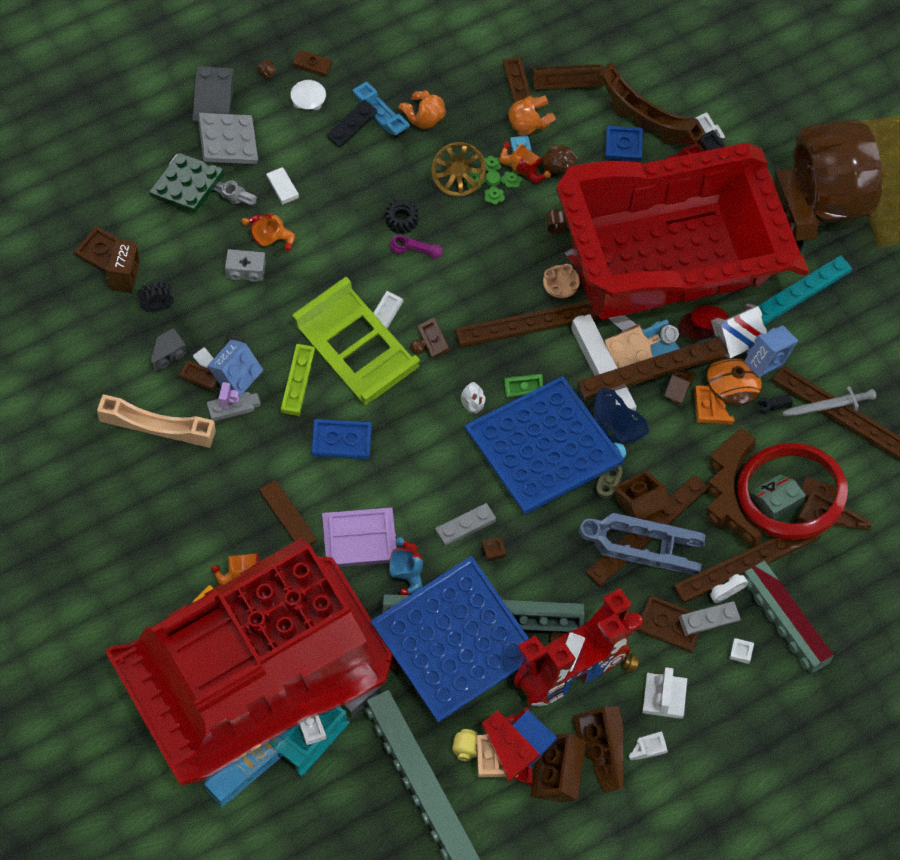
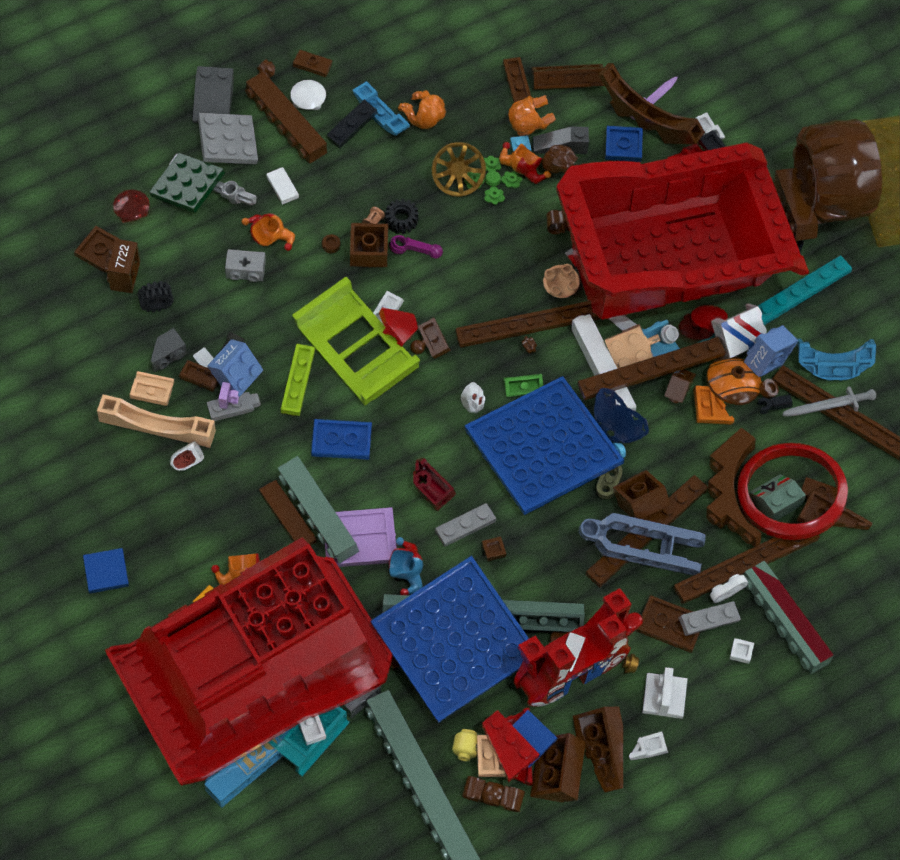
none -> blue tile [83,548,129,594]
none -> clear red dish [113,189,150,222]
none -> light nougat plate [130,371,175,406]
none -> rock [170,441,204,470]
none -> reddish brown brick [245,72,327,164]
none -> sand green brick [278,456,359,564]
none -> reddish brown tile [322,234,341,254]
none -> reddish brown brick [350,223,388,267]
none -> nougat bush [362,207,385,224]
none -> red slope [379,307,418,347]
none -> dark red piece [413,458,456,512]
none -> reddish brown piece [462,776,525,812]
none -> reddish brown plate [521,336,537,354]
none -> dark grey slope [533,127,589,154]
none -> lavender sword [630,77,677,120]
none -> reddish brown tile [759,379,779,399]
none -> dark azure windscreen [797,339,876,381]

